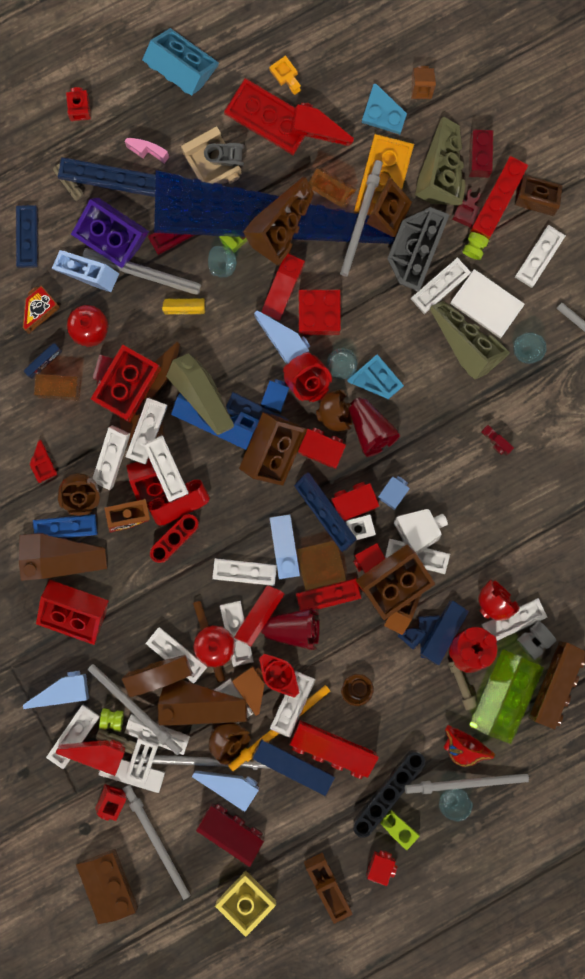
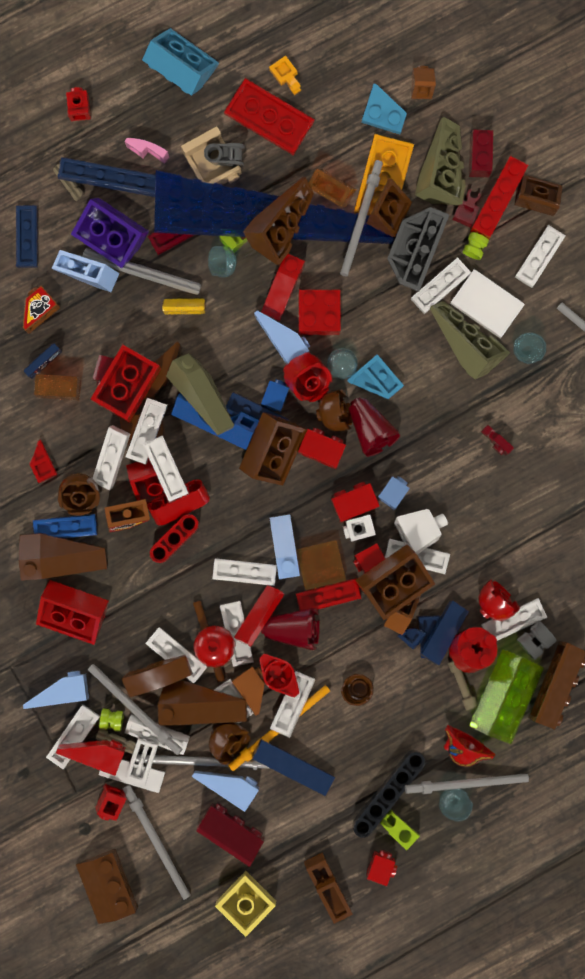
red cylinder [67,305,109,347] -> none
red slope [290,103,354,146] -> none
red slope [290,720,379,779] -> none
dark blue tile [294,473,357,552] -> none

